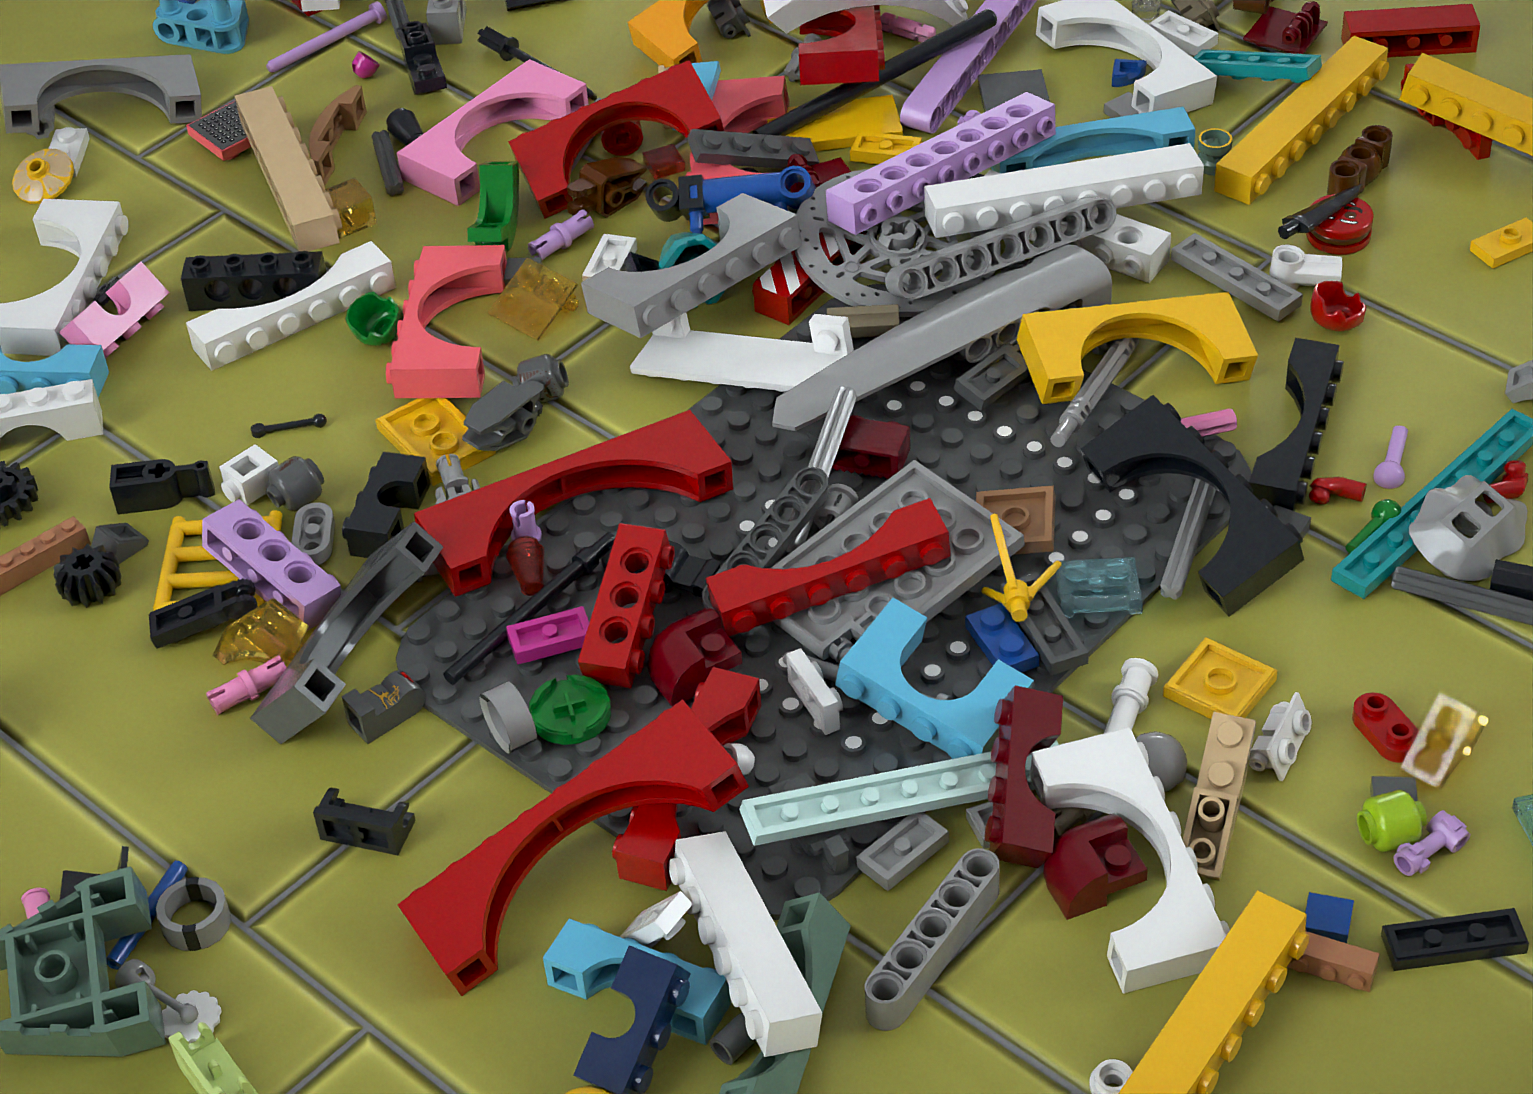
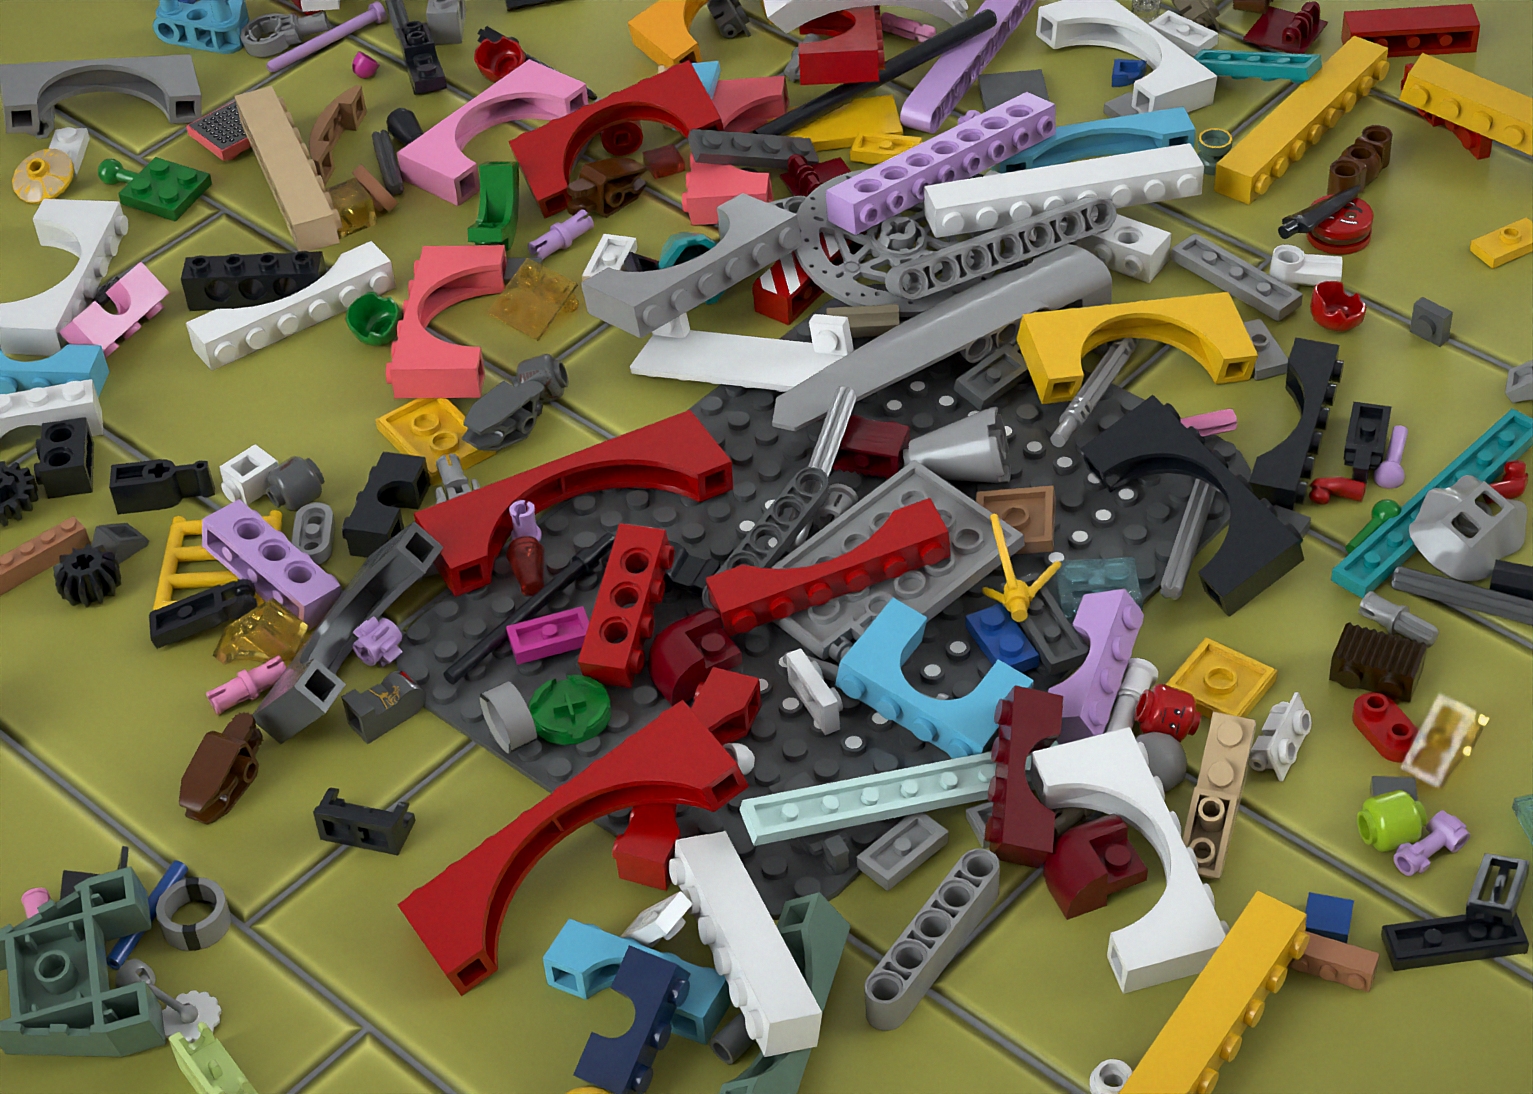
black hinge [251,413,327,438] -> none
blue piece [645,165,816,234] -> none
none -> black brick [34,417,94,499]
none -> green plate [98,157,212,221]
none -> reddish brown hinge [179,712,264,825]
none -> light grey pin [240,11,330,57]
none -> nougat plate [352,164,399,212]
none -> lavender gear [353,616,402,667]
none -> red hair [474,36,526,83]
none -> light grey cone [903,407,1011,484]
none -> lavender arch [1048,589,1144,745]
none -> red head [1135,684,1201,742]
none -> light grey plate [1243,319,1288,380]
none -> dark brown brick [1329,622,1427,702]
none -> black hinge [1343,402,1392,484]
none -> light grey axle [1358,591,1439,648]
none -> dark grey plate [1410,297,1453,347]
none -> black tile [1466,853,1530,926]

